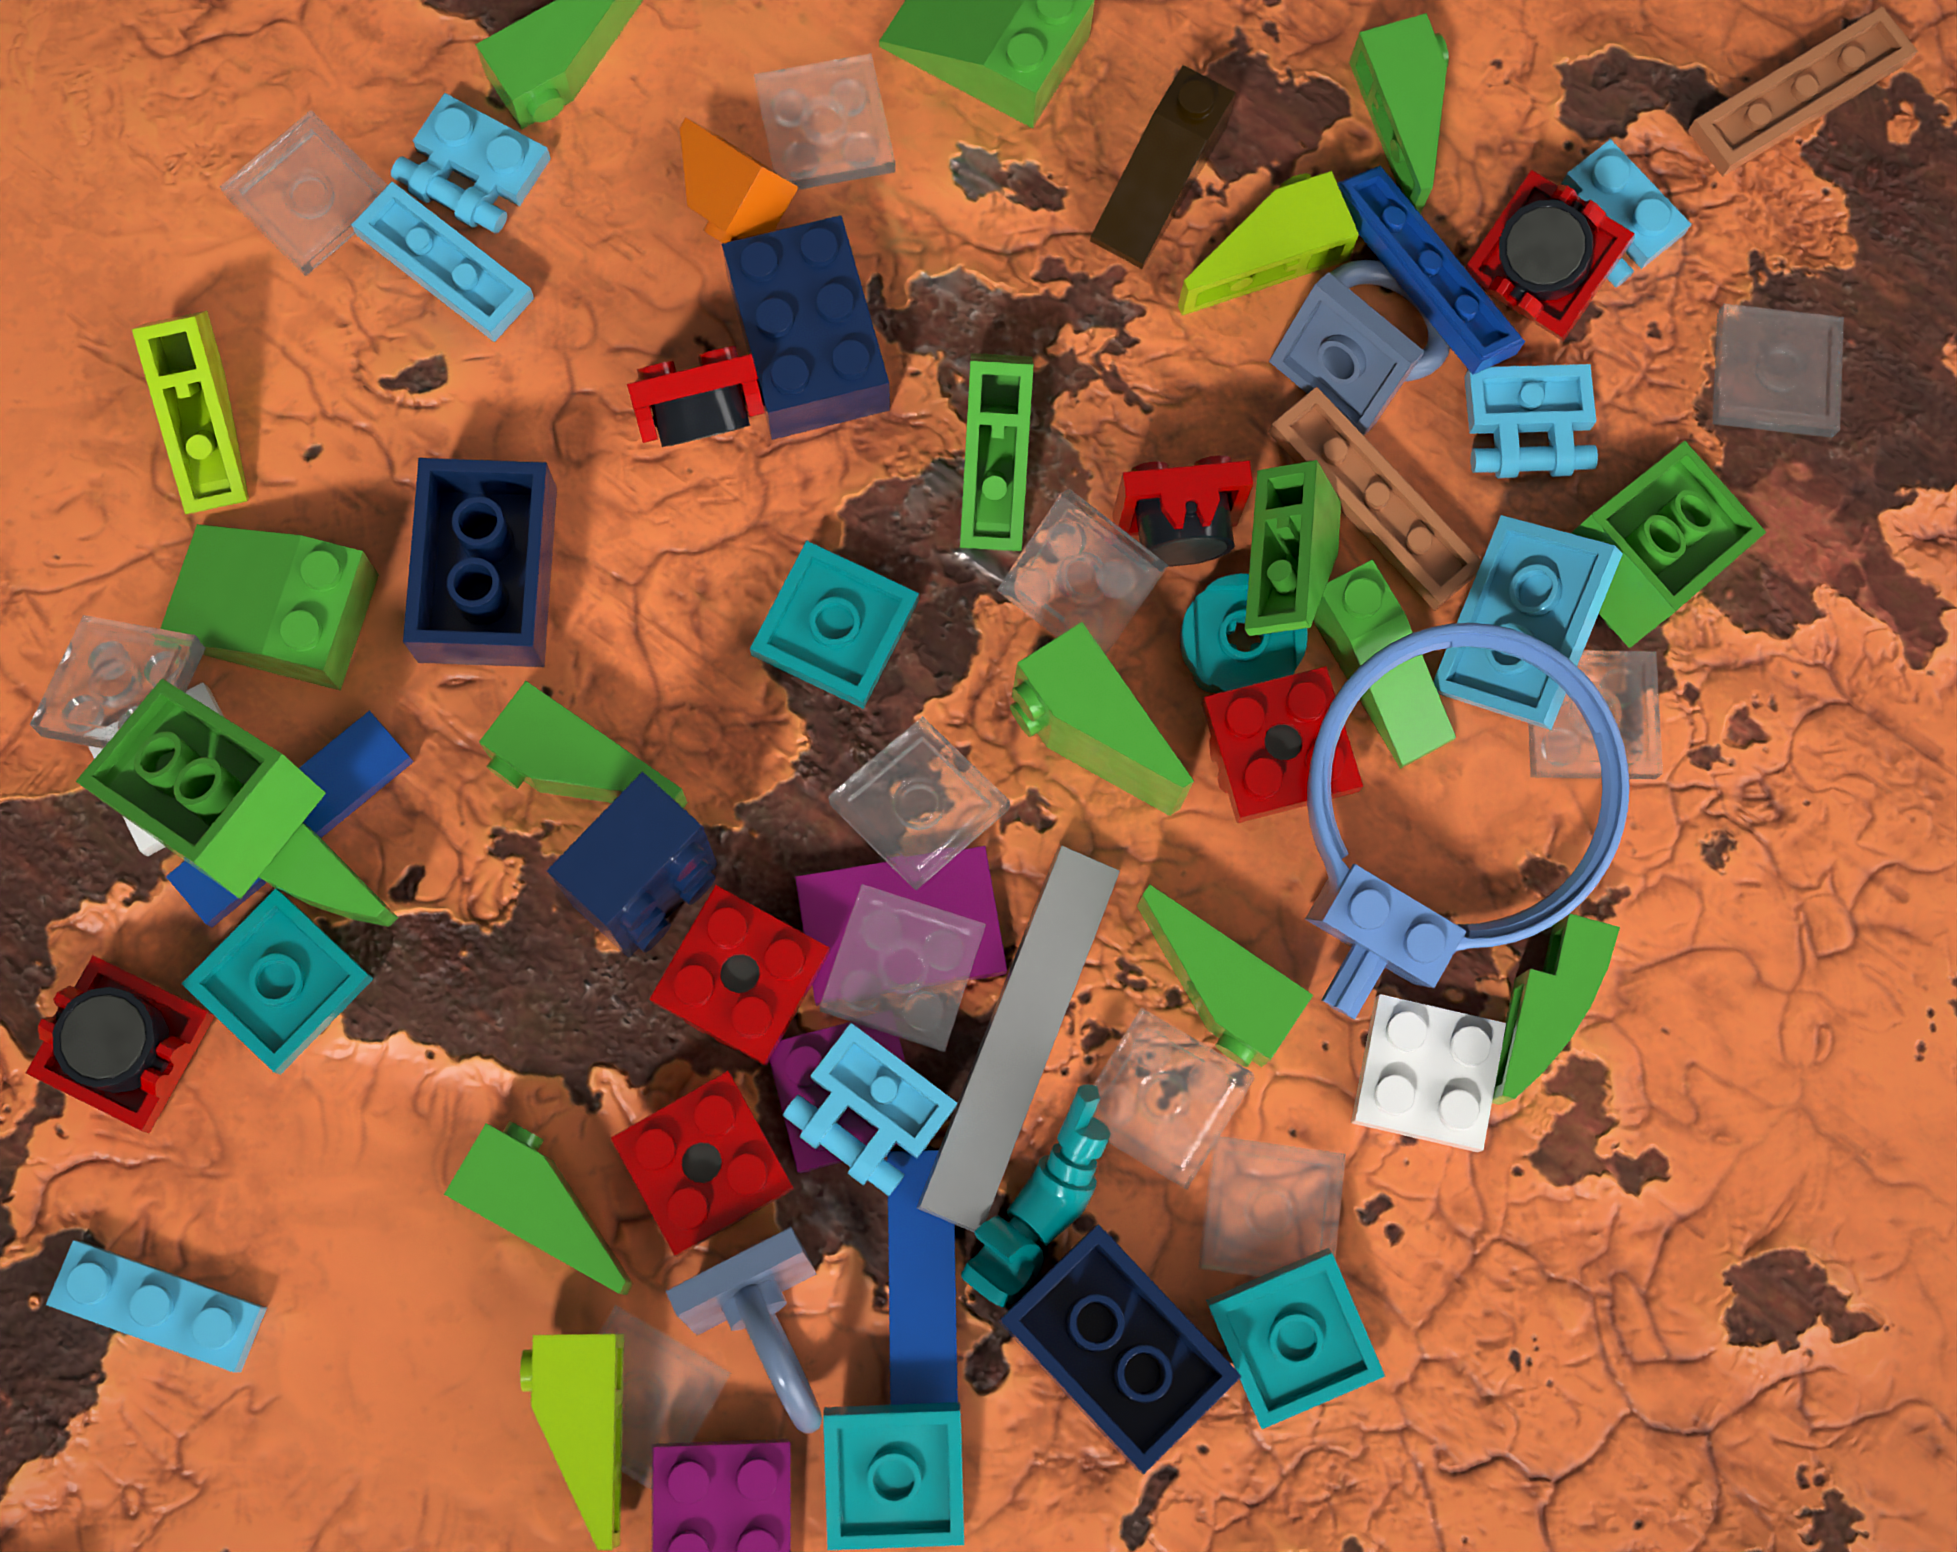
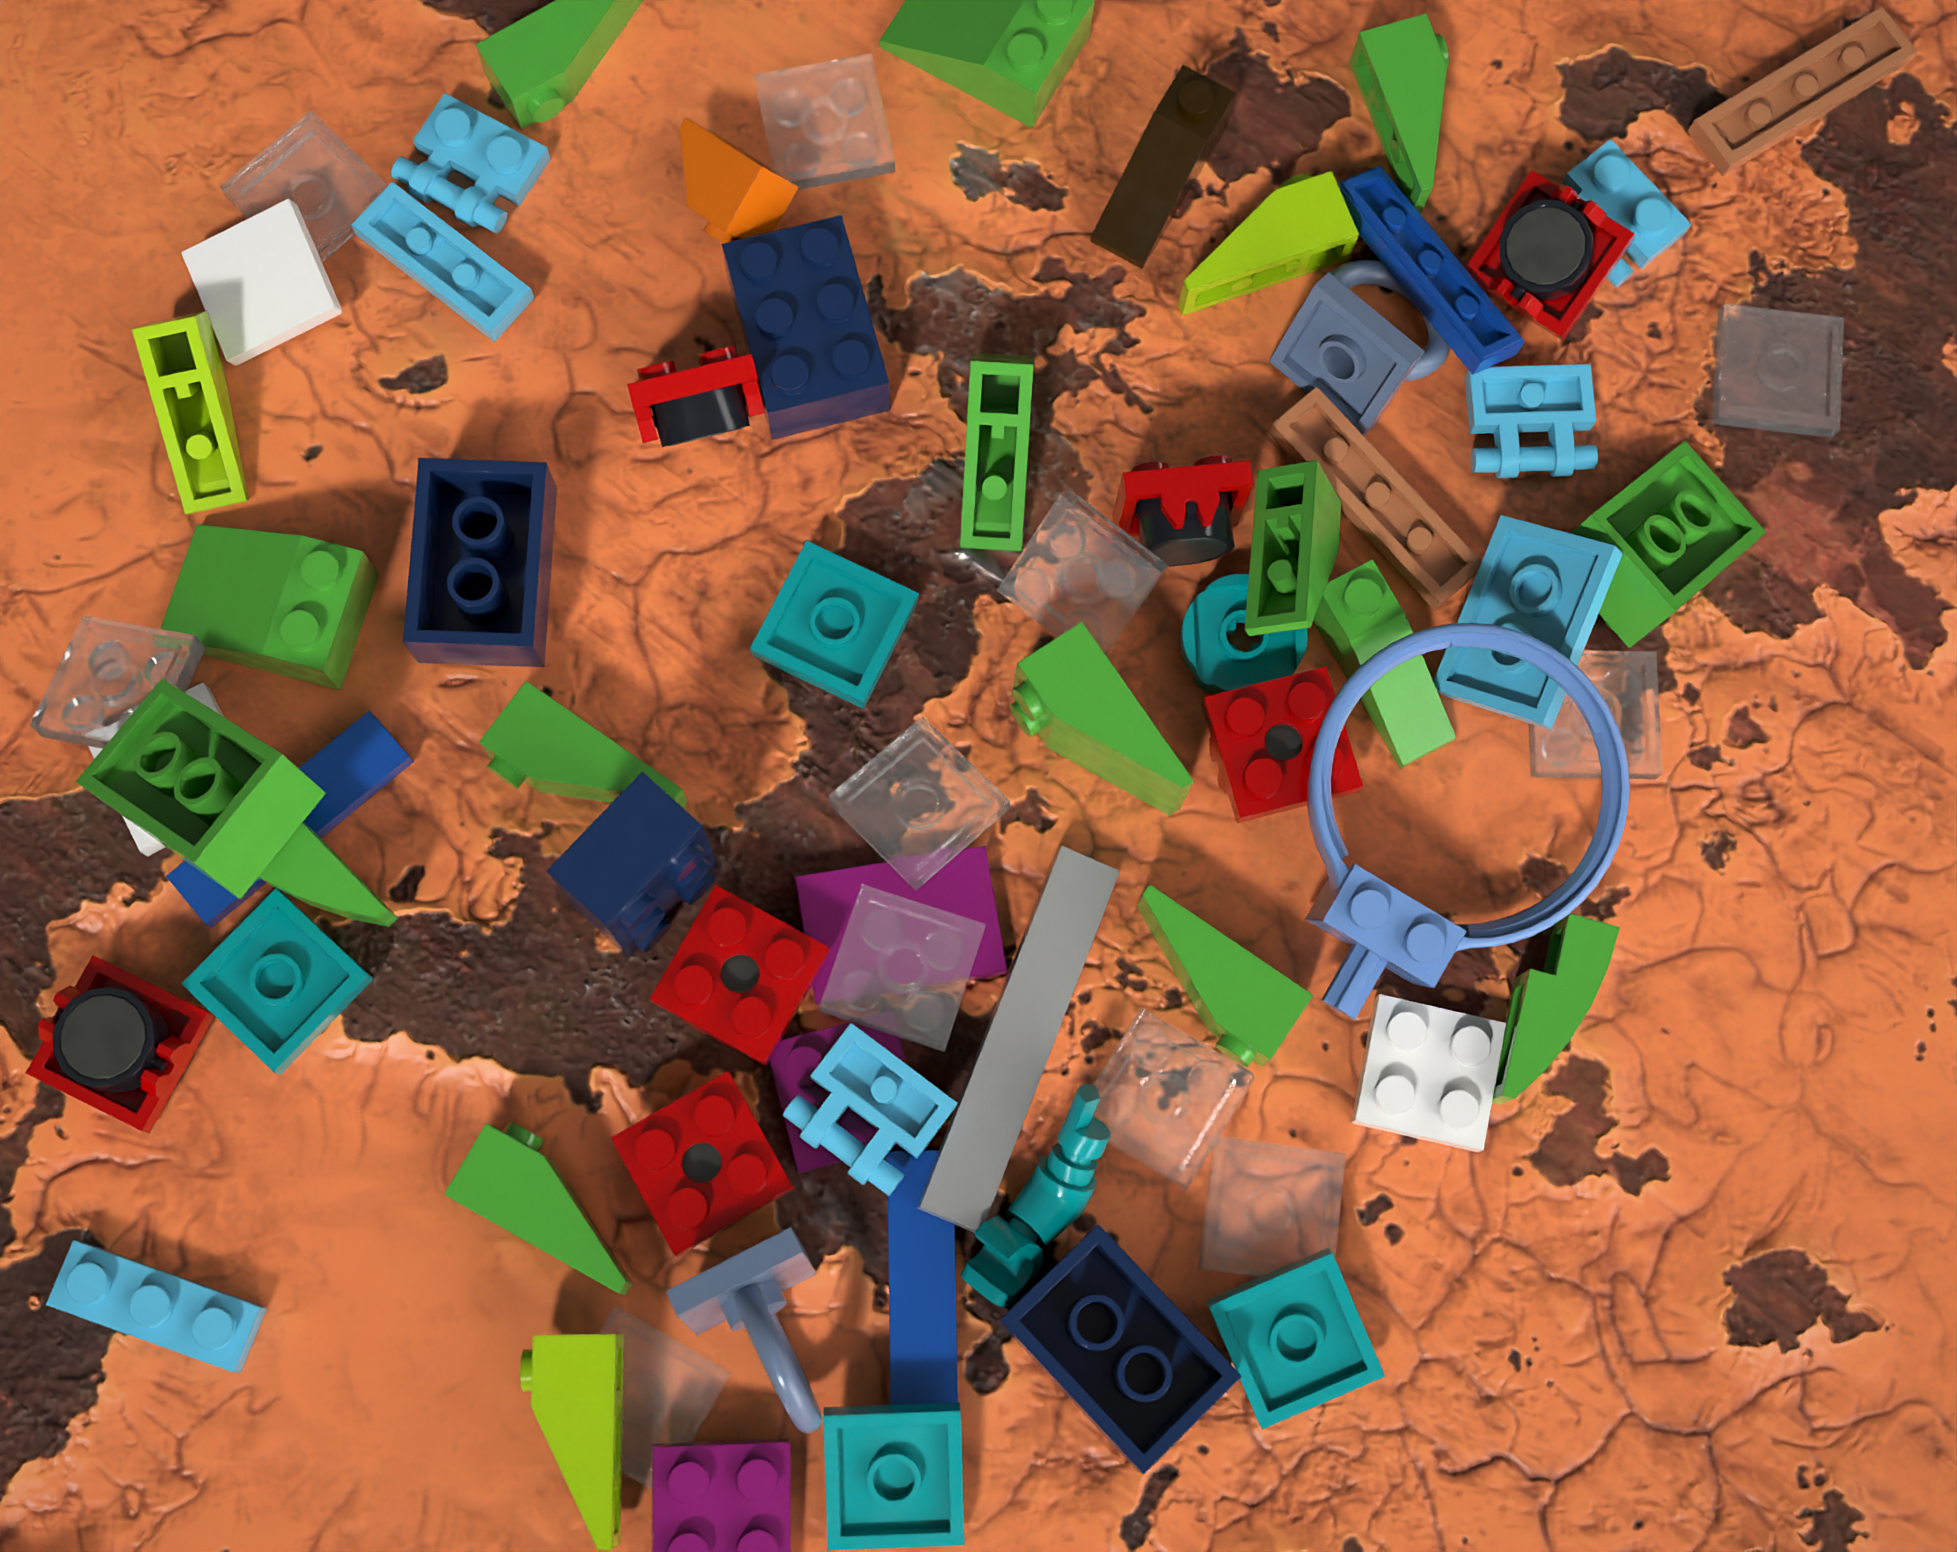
none -> white tile [181,199,343,366]

